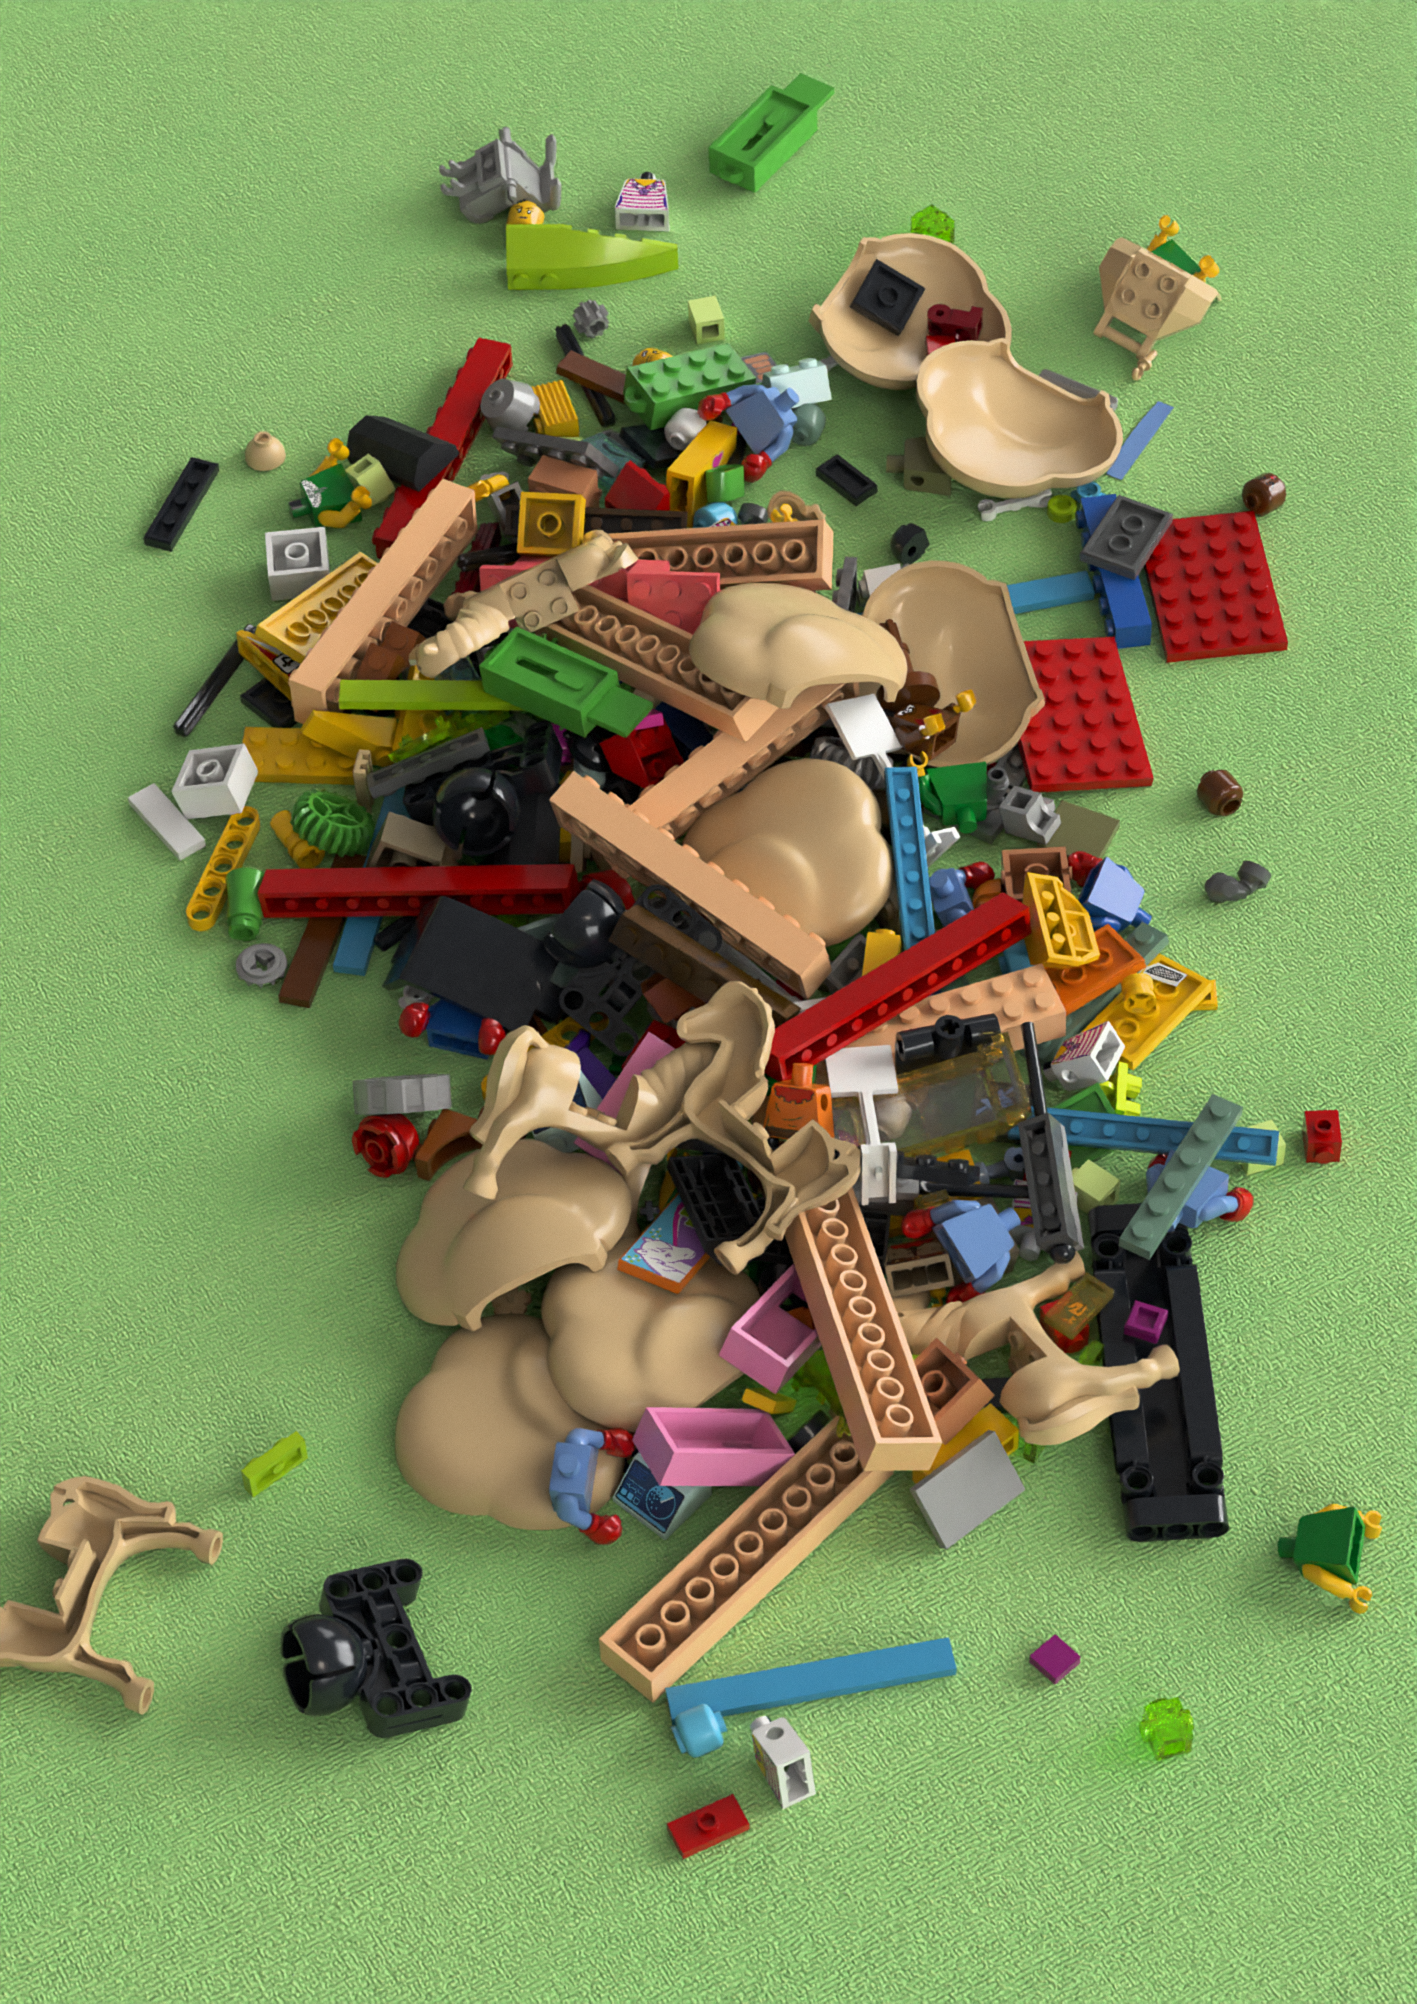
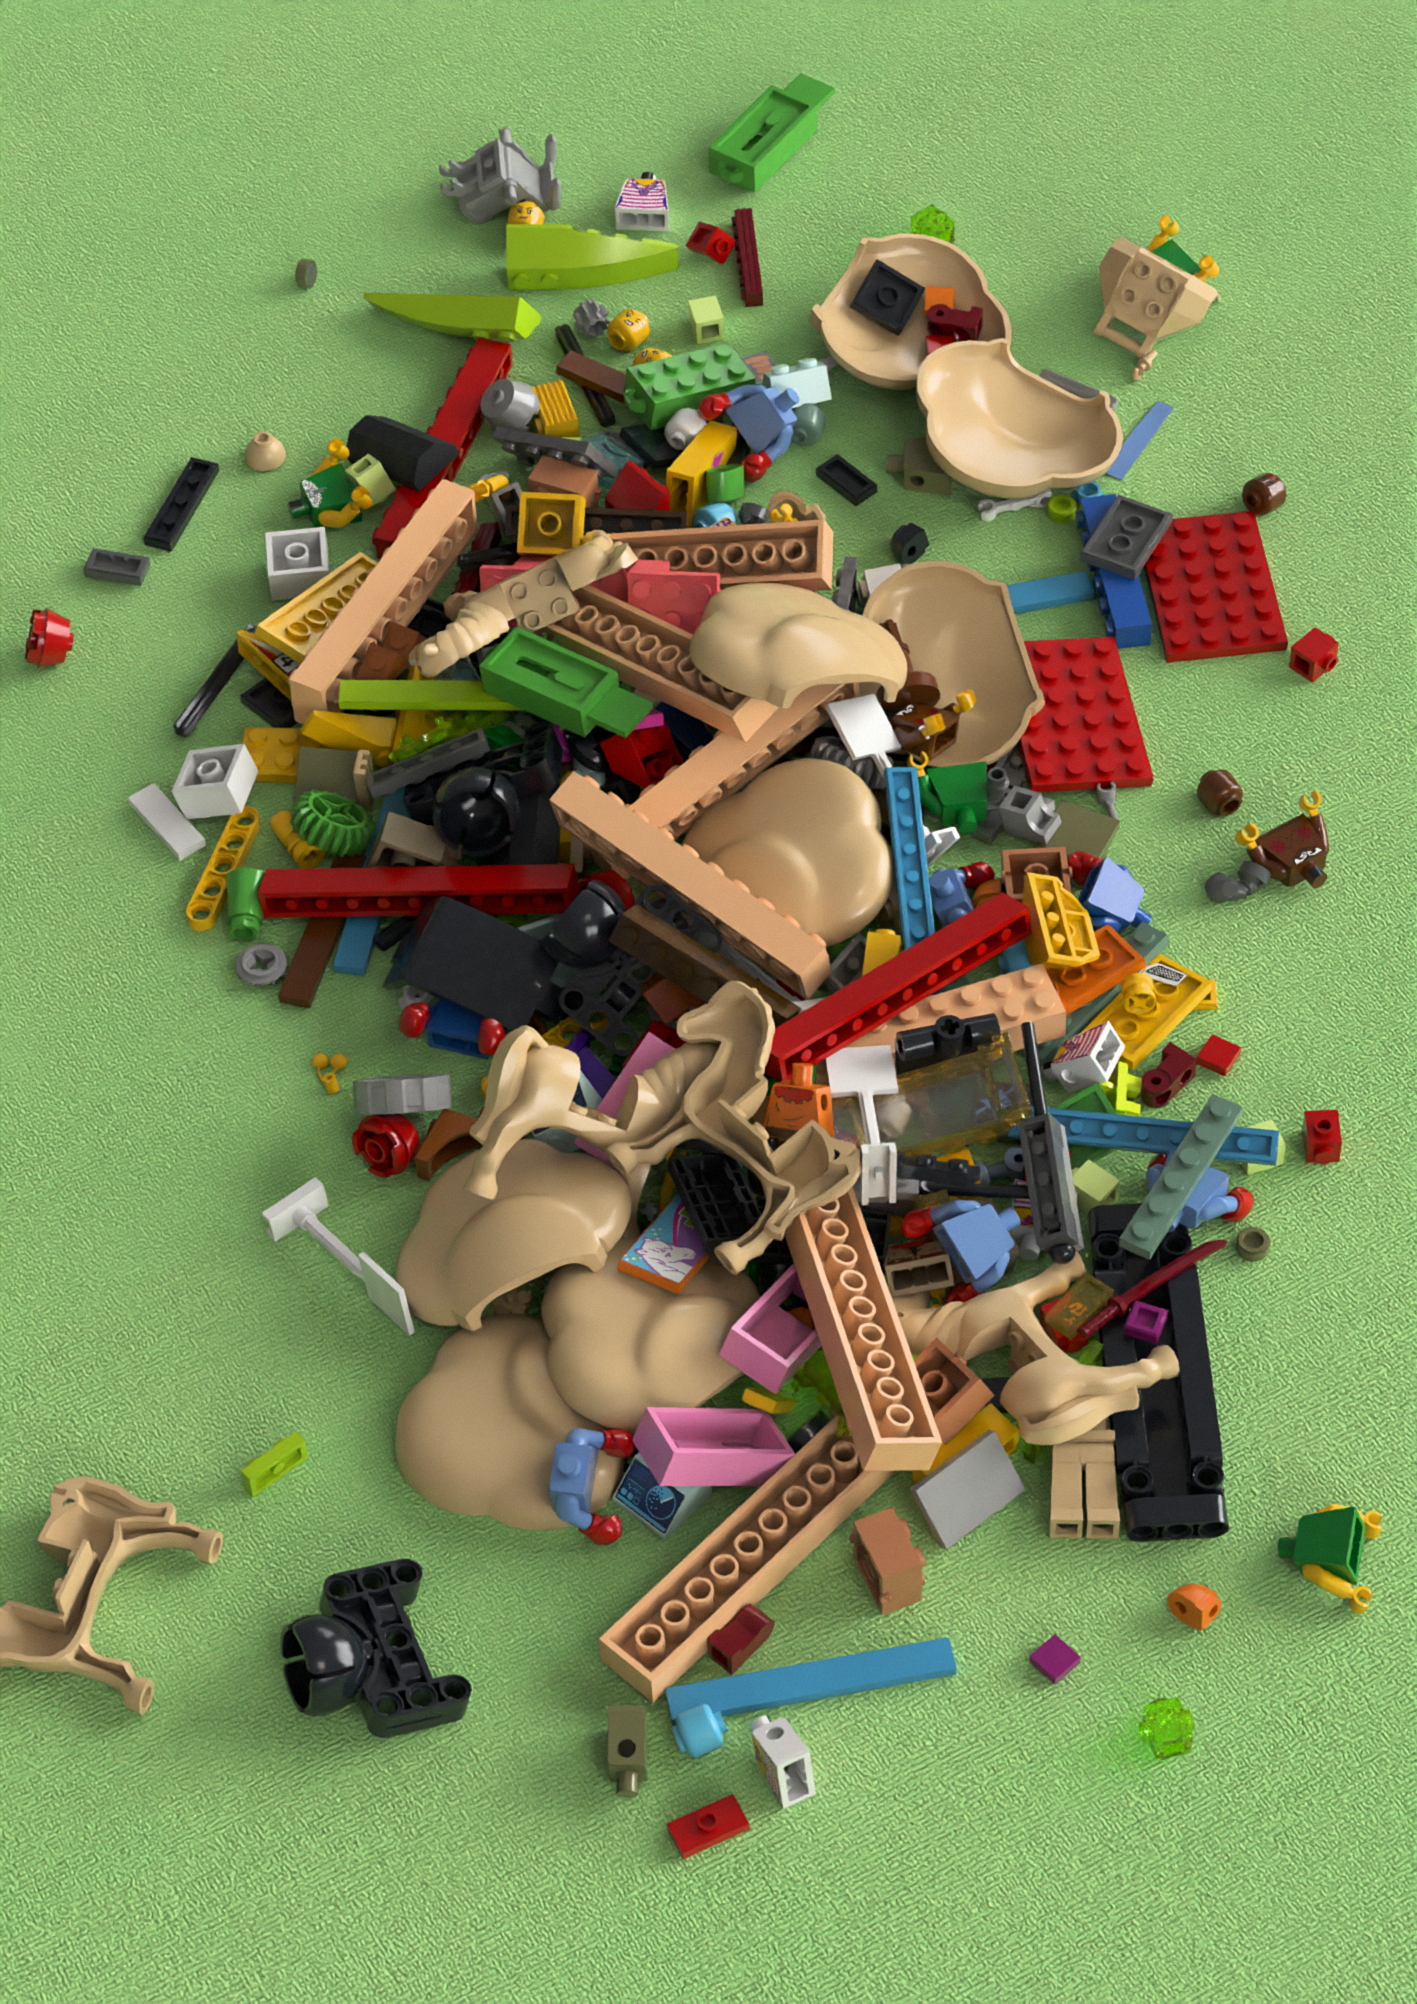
none -> red cone [25,608,74,668]
none -> dark grey plate [83,548,151,586]
none -> white piece [262,1177,415,1336]
none -> olive tile [294,747,359,804]
none -> olive tile [295,259,317,288]
none -> yellow piece [312,1053,348,1094]
none -> lime wedge [363,293,542,342]
none -> yellow head [608,309,650,352]
none -> olive torso [608,1705,648,1798]
none -> red bracket [685,221,736,264]
none -> dark red leg [707,1604,775,1675]
none -> dark red piece [731,208,763,307]
none -> nougat brick [849,1507,926,1615]
none -> orange tile [924,286,955,316]
none -> tan hips [1049,1418,1120,1539]
none -> dark red sword [1077,1240,1226,1339]
none -> light grey hand [1097,782,1118,819]
none -> dark red leg [1141,1042,1196,1108]
none -> orange piece [1167,1583,1222,1631]
none -> red tile [1196,1034,1241,1076]
none -> reddish brown torso [1235,790,1329,888]
none -> olive tile [1236,1227,1270,1262]
none -> red brick [1289,627,1339,683]

